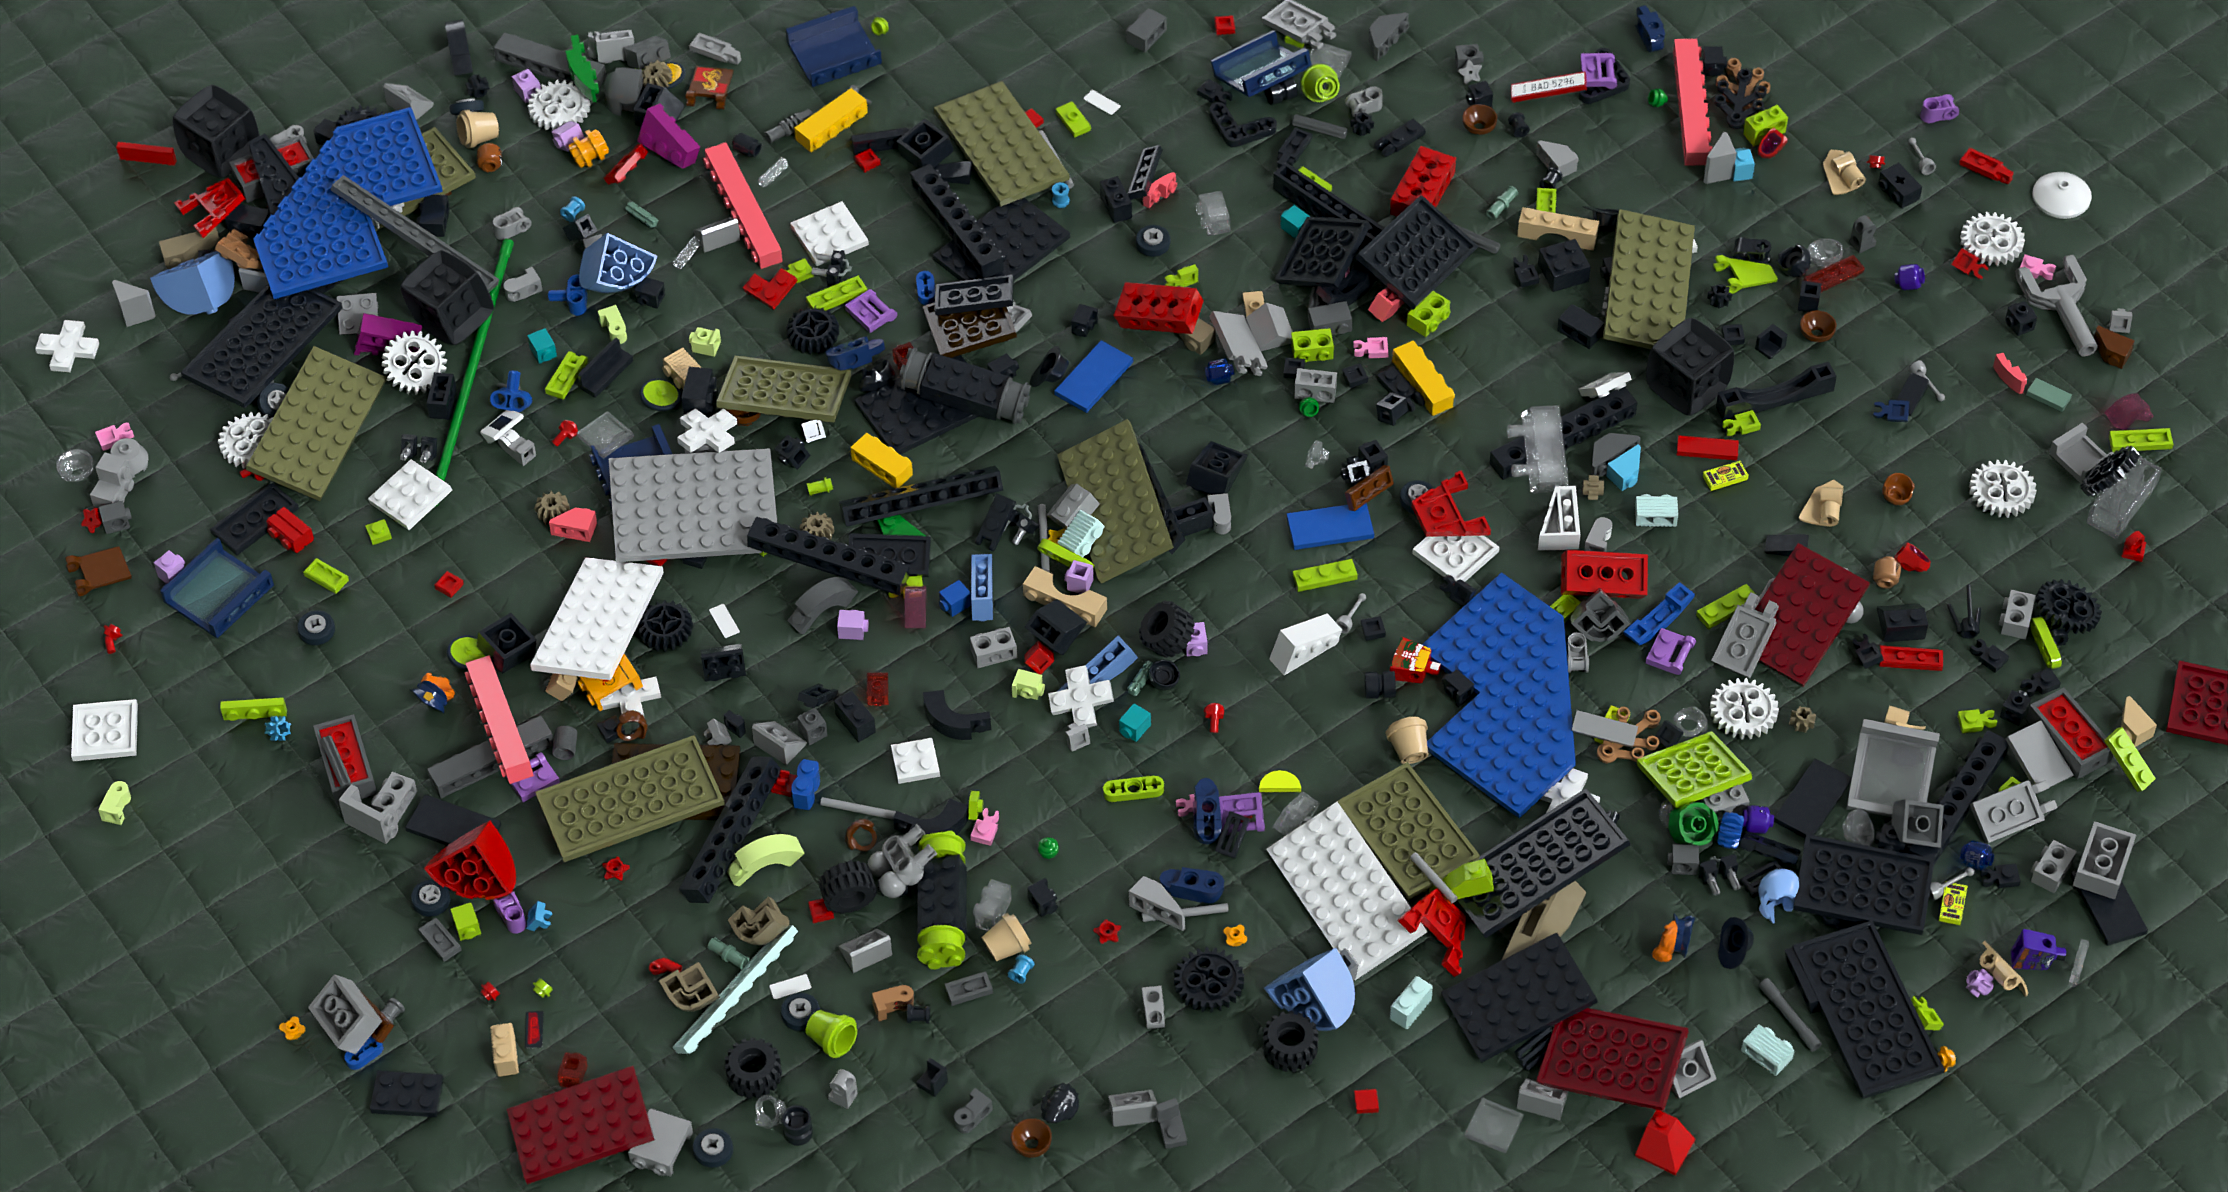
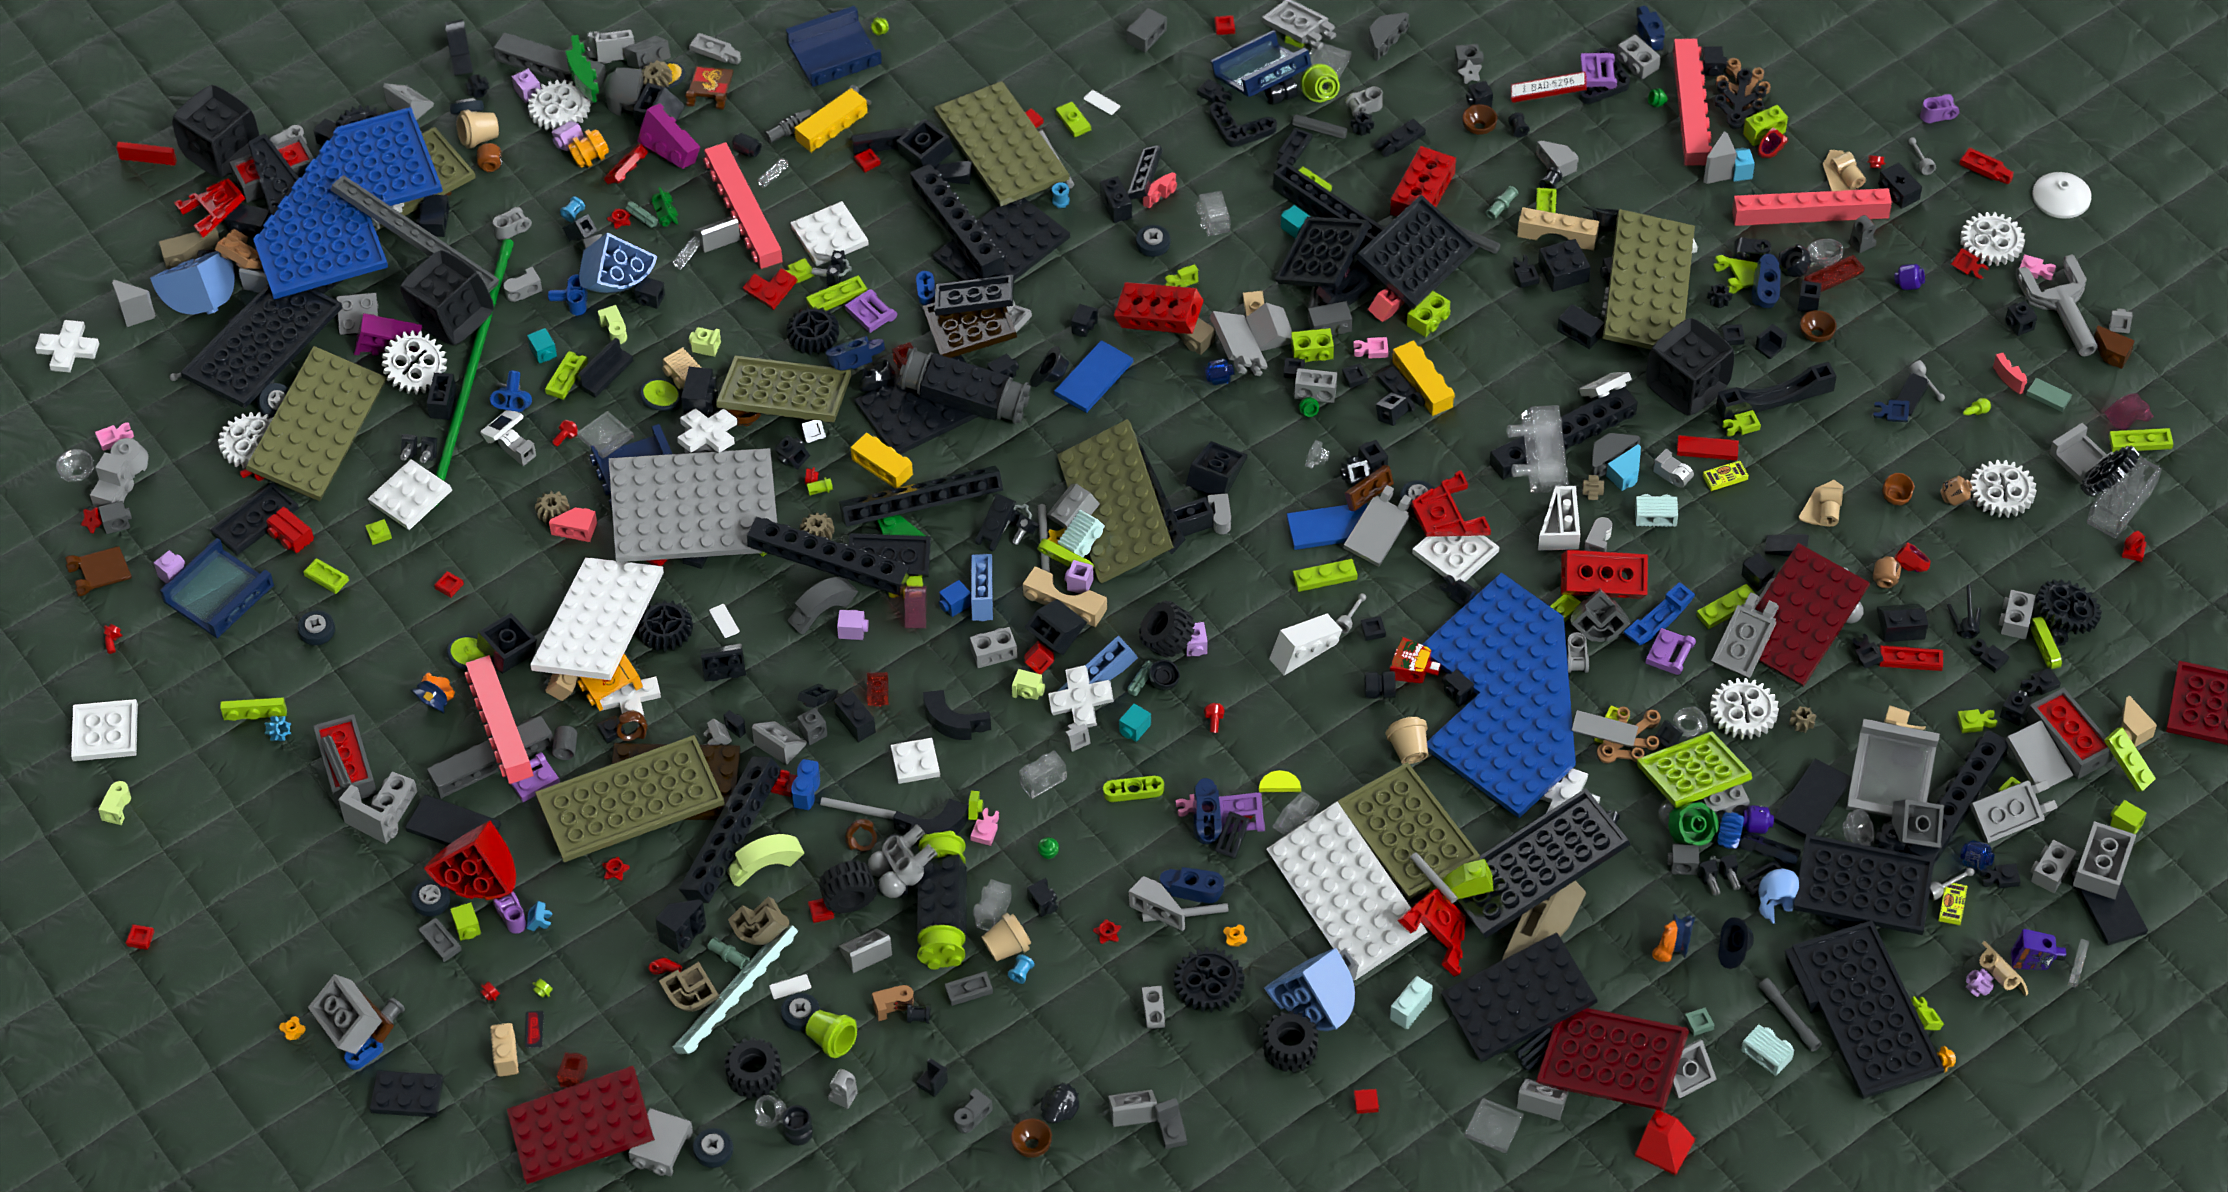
none -> red tile [126,924,154,950]
none -> red plate [607,209,631,229]
none -> green hinge [652,187,678,227]
none -> black slope [655,900,707,954]
none -> red plate [805,467,819,485]
none -> clear brick [1019,751,1067,799]
none -> light grey tile [1343,485,1412,567]
none -> light grey brick [1617,35,1660,79]
none -> light grey leg [1653,449,1694,488]
none -> sand green plate [1684,1008,1714,1036]
none -> coral brick [1732,188,1892,226]
none -> black brick [1741,553,1775,591]
none -> dark blue piece [1752,254,1781,308]
none -> medium nougat head [1940,476,1973,506]
none -> lime bar [1963,398,1991,415]
none -> lime brick [2110,800,2147,834]

